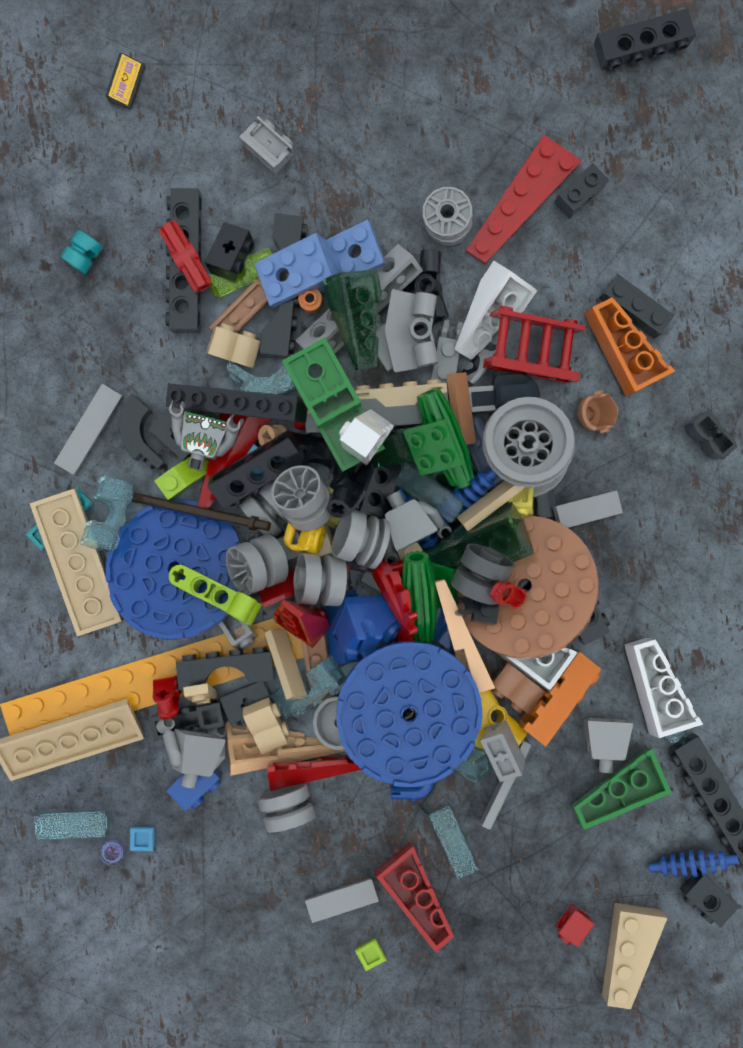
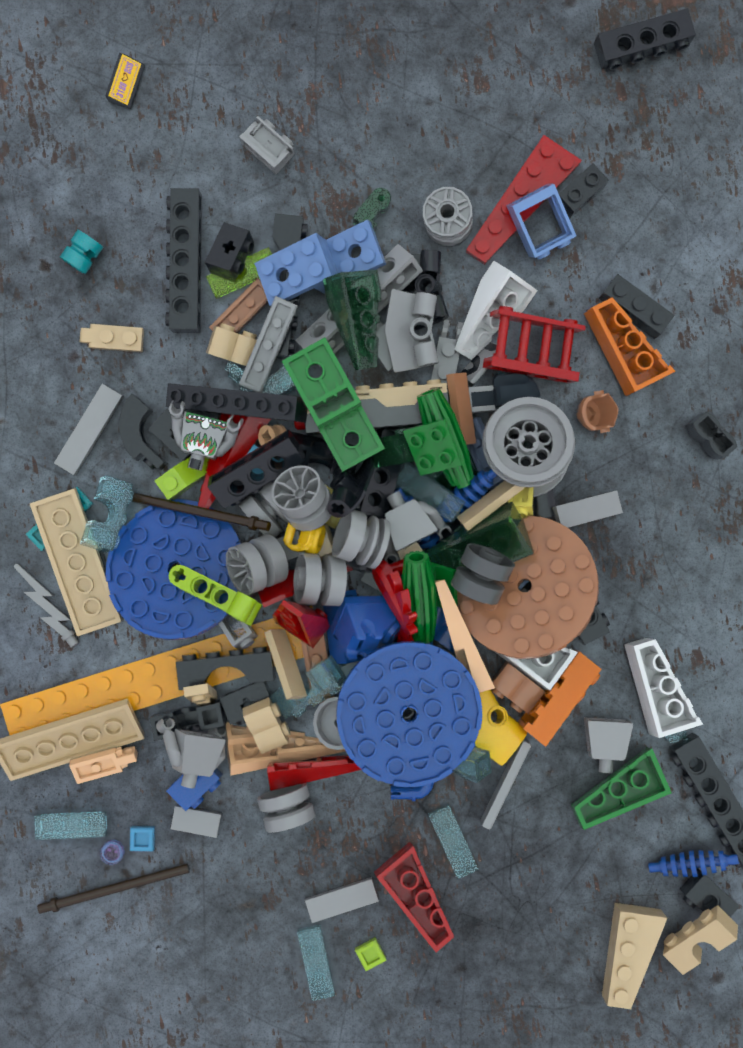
red piece [152,675,181,719] -> none
red piece [158,220,213,293] -> none
orange brick [298,288,323,314] -> none
white wedge [339,409,394,465] -> none
black plate [455,597,499,626] -> none
light grey hinge [480,721,526,782] -> none
red piece [490,581,527,609] -> none
red brick [555,904,595,947] -> none
none -> light grey piece [14,564,79,648]
none -> dark brown bar [37,863,190,914]
none -> light nougat hinge [69,746,138,784]
none -> tan hinge [80,324,144,352]
none -> light grey tile [171,804,222,838]
none -> light grey tile [239,296,298,393]
none -> clear light blue tile [297,925,335,1001]
none -> clear green leg [353,188,391,232]
none -> medium blue window [506,184,576,259]
none -> tan arch [663,905,738,975]

